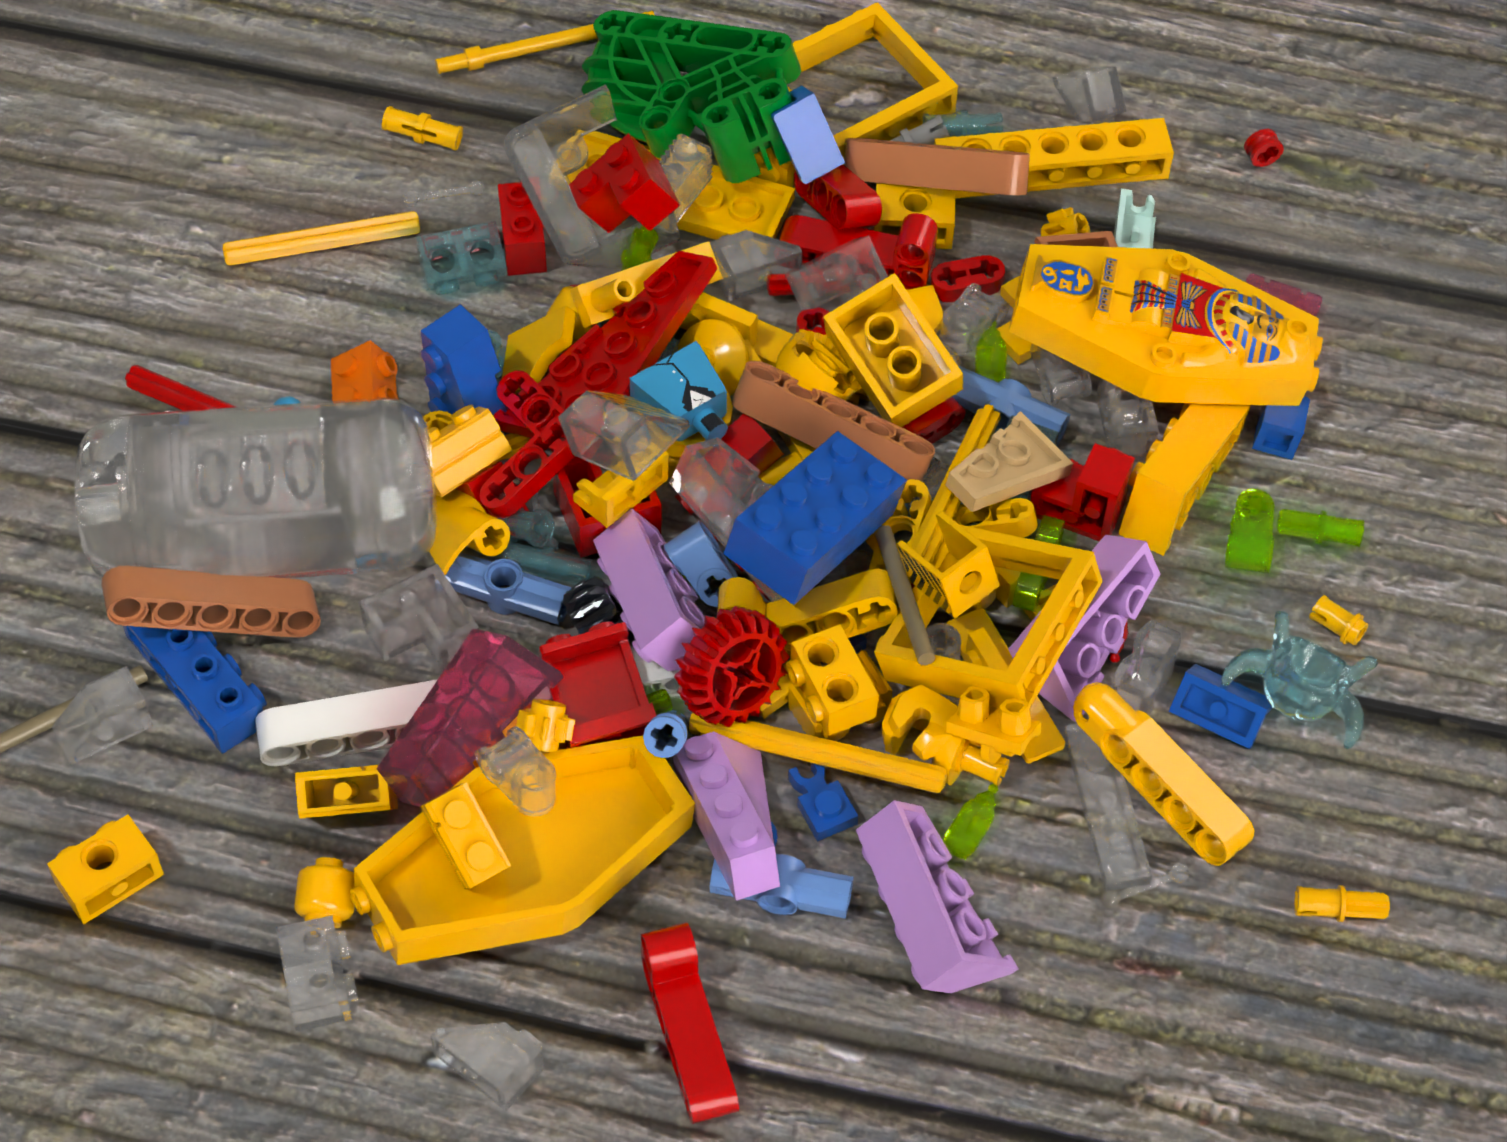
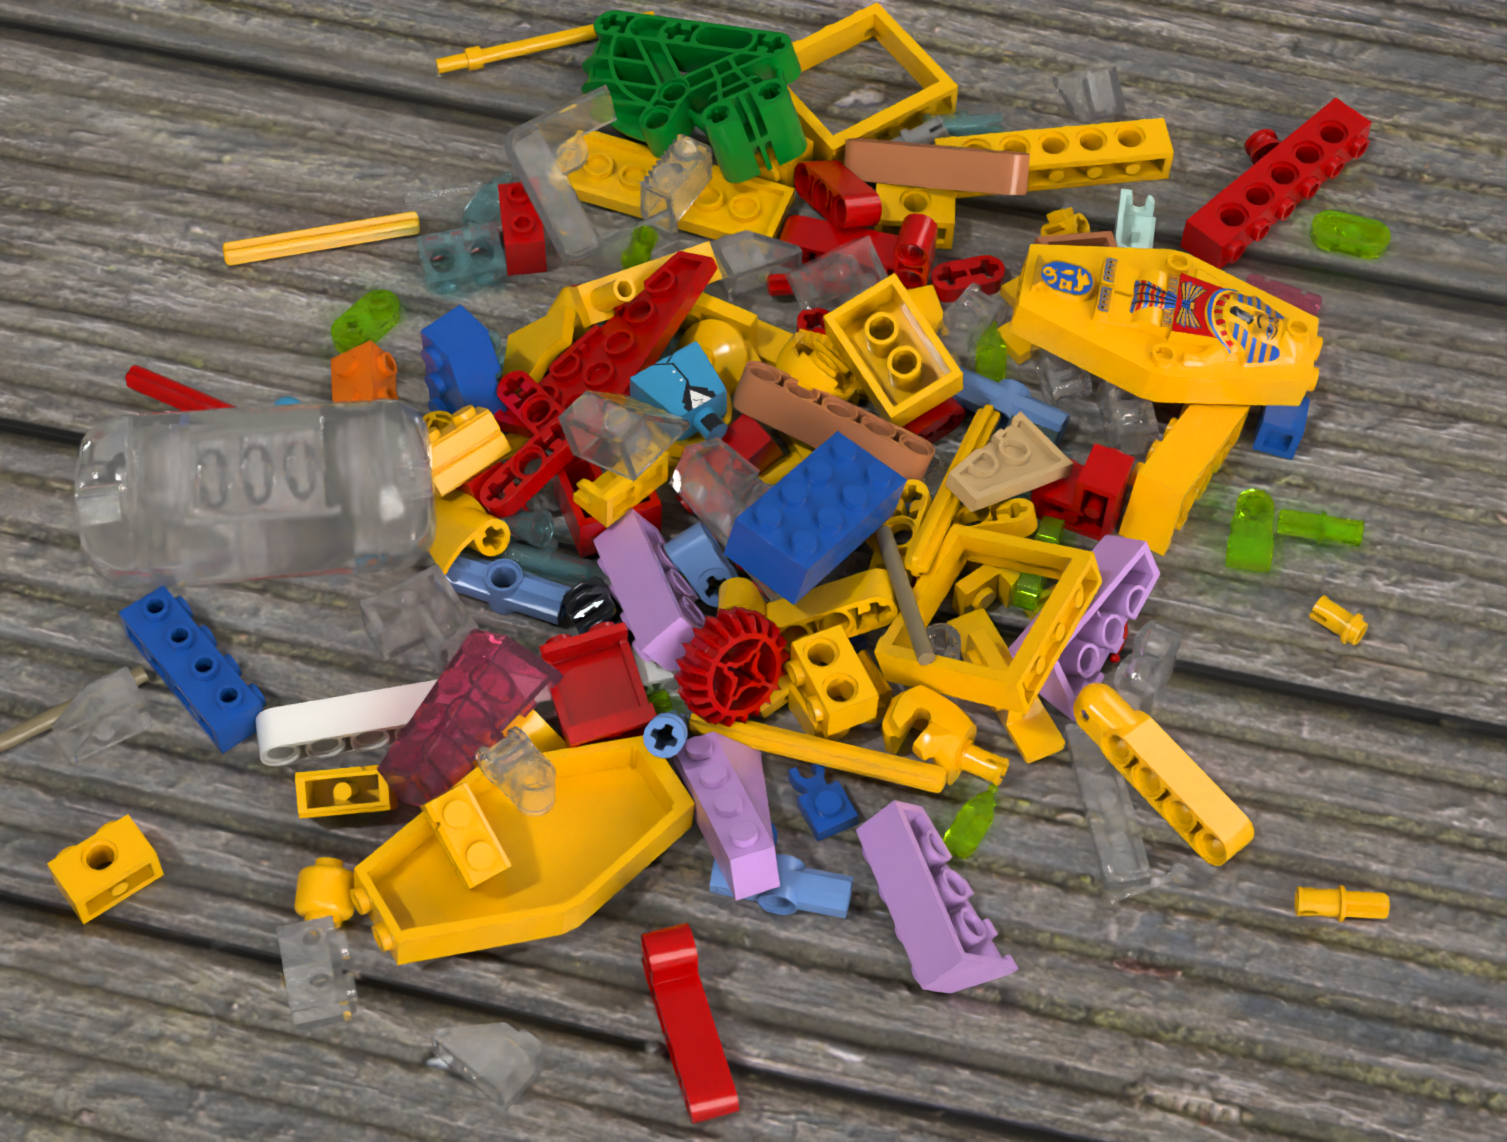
nougat beam [101,566,321,638] -> none
yellow pin [382,106,463,151] -> none
yellow gear [515,699,575,752] -> none
red brick [569,133,680,233] -> none
panel [771,85,845,184] -> none
yellow piece [896,511,1000,619] -> none
yellow hips [946,686,1041,764] -> none
blue panel [1169,664,1275,749] -> none
clear light blue piece [1221,611,1378,749] -> none
none -> clear neon green plate [331,289,401,354]
none -> clear light blue piece [461,171,512,231]
none -> red brick [1180,97,1372,269]
none -> clear neon green plate [1309,210,1391,260]

